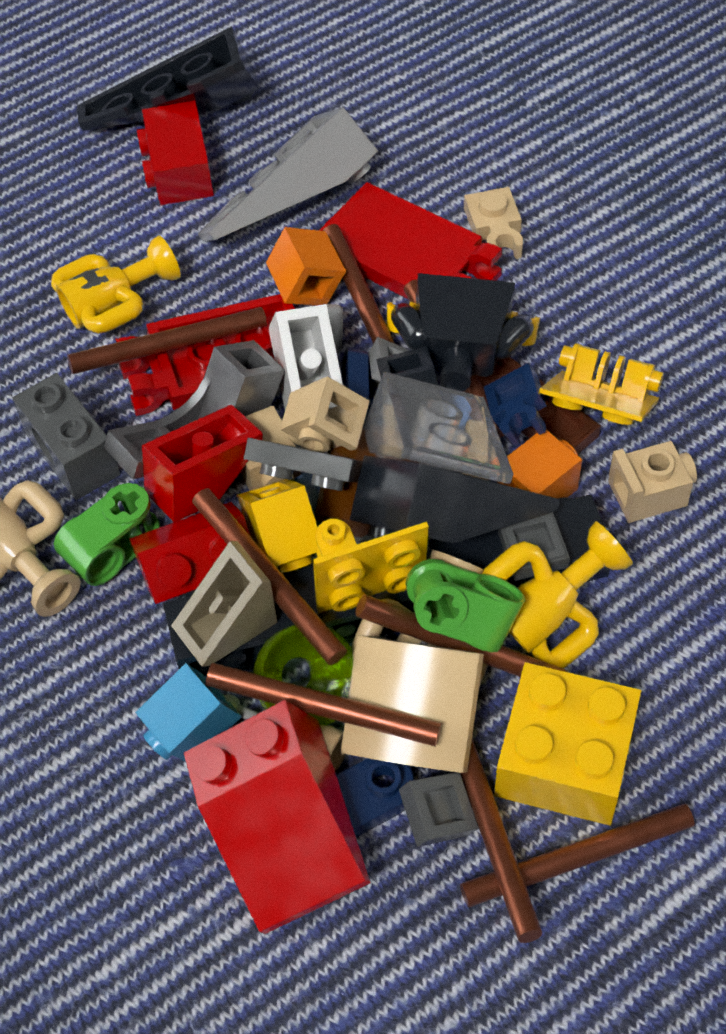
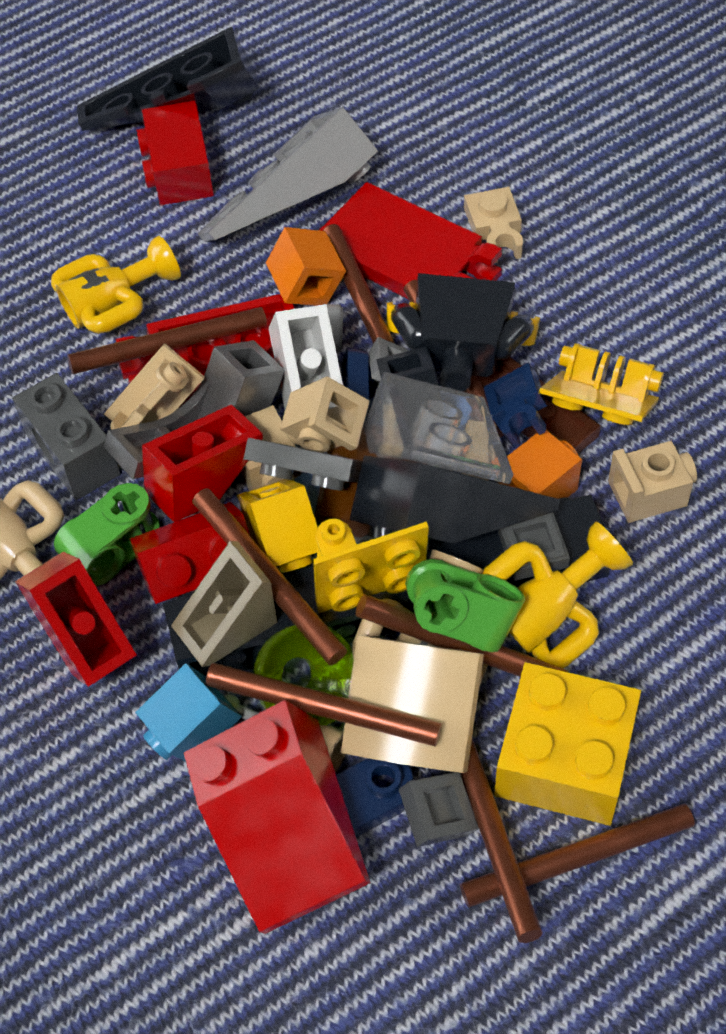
none -> red brick [15,551,137,687]
none -> tan hinge [104,343,205,430]

